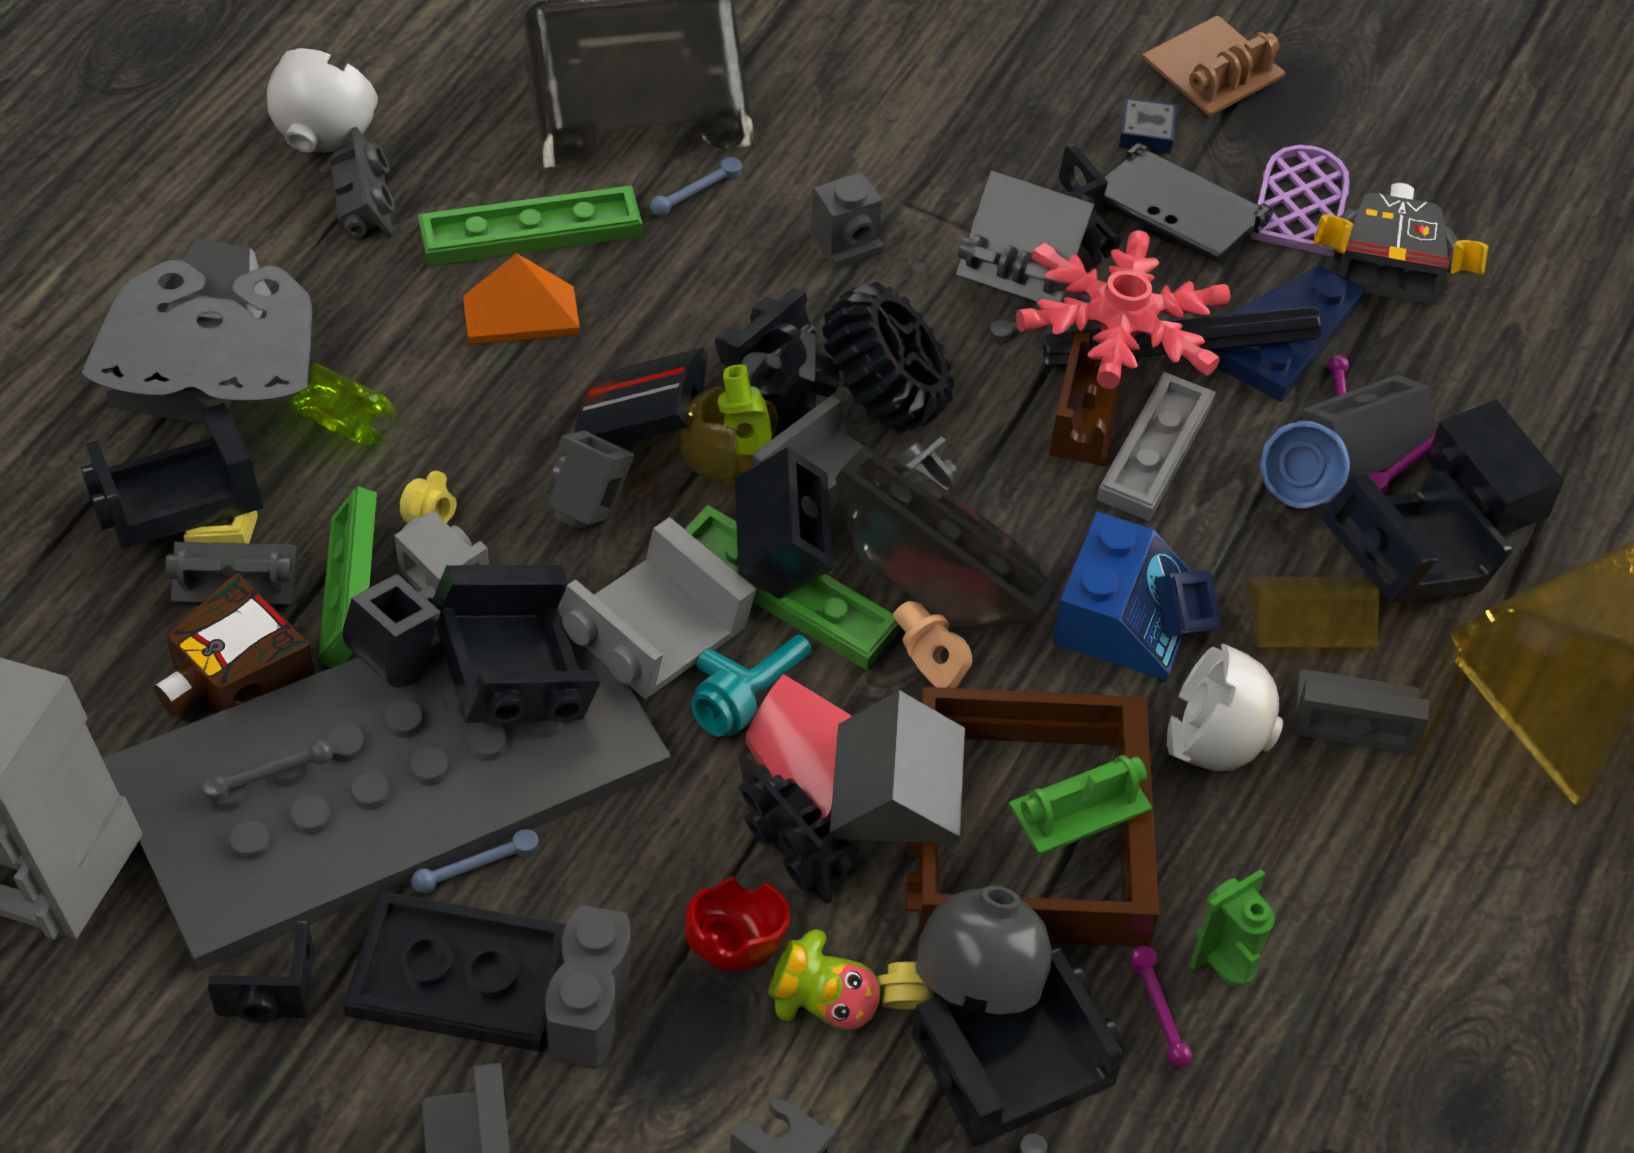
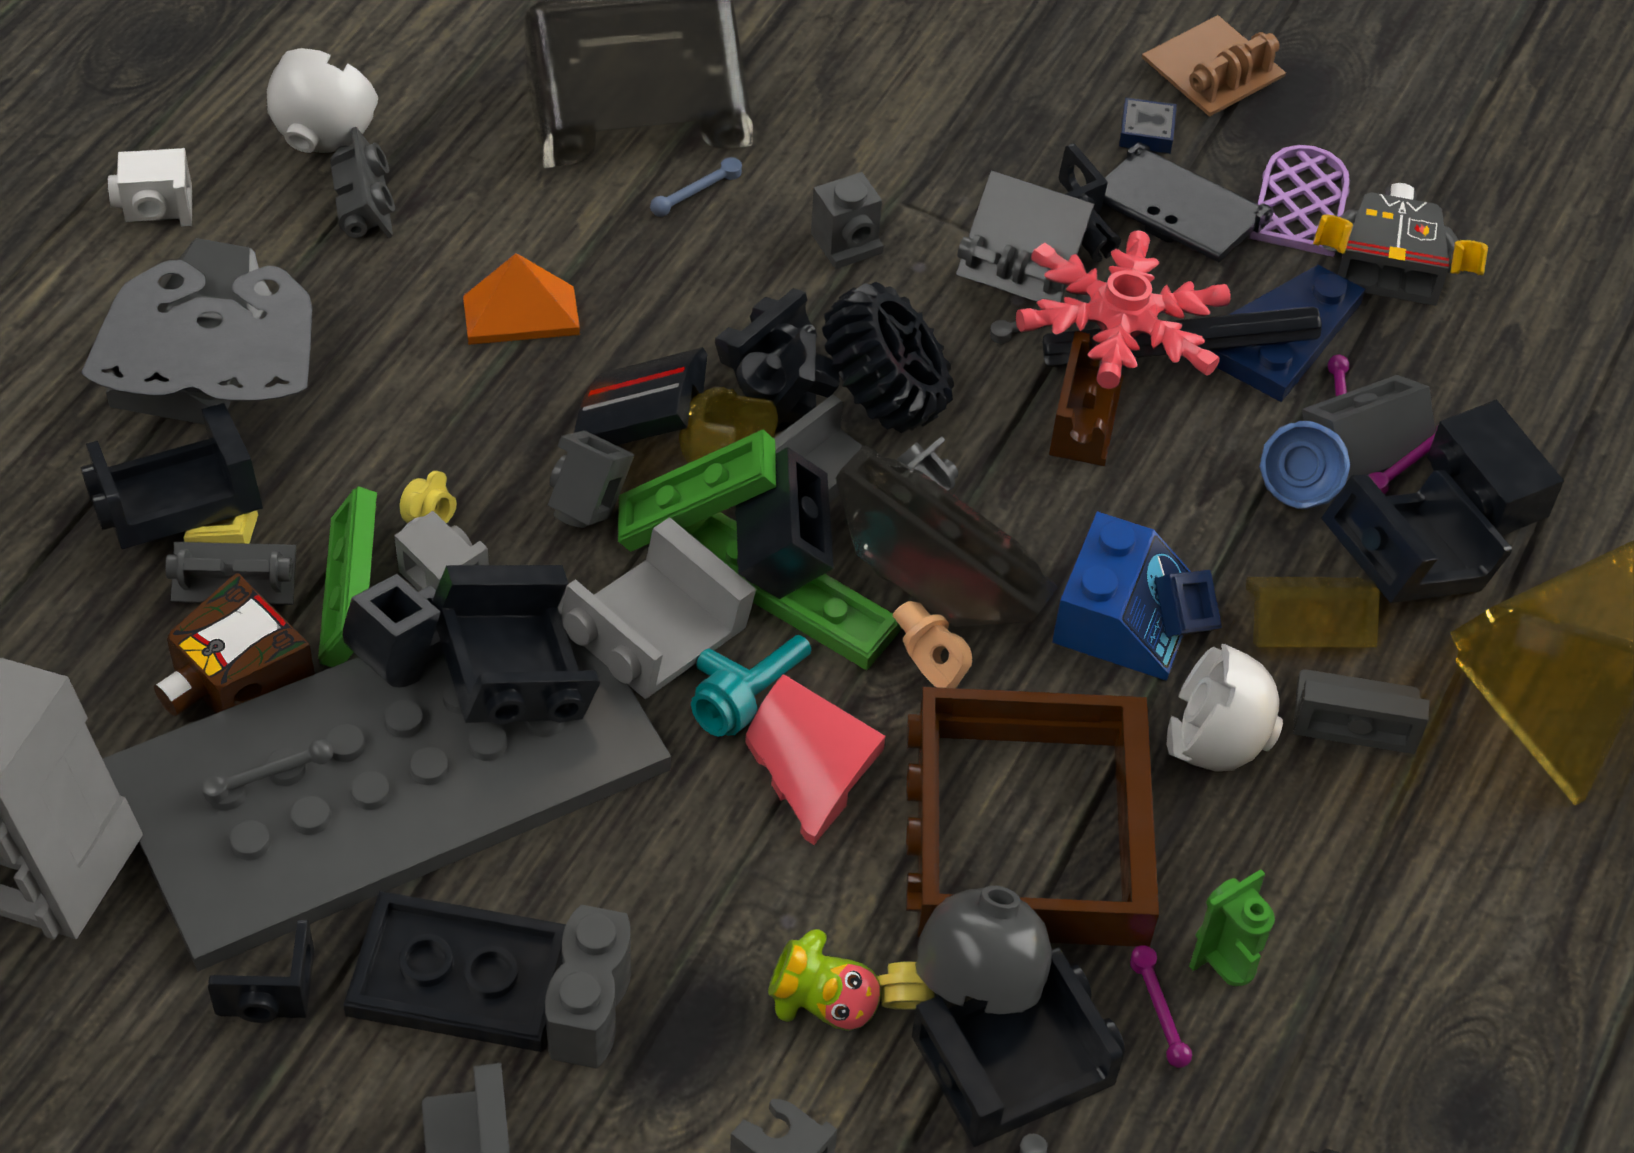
clear neon green piece [291,363,397,445] -> none
sand blue hinge [411,829,538,894] -> none
bright green tile [418,185,642,267] -> none
red hair [684,877,791,972] -> none
lime piece [717,364,772,455] -> none
black hinge [739,753,861,905] -> none
dark grey slope [830,690,965,843] -> none
bright green hinge [1008,755,1153,856] -> none
light grey tile [1096,372,1216,521] -> none
none -> white brick [108,148,192,226]
none -> bright green tile [618,429,776,552]

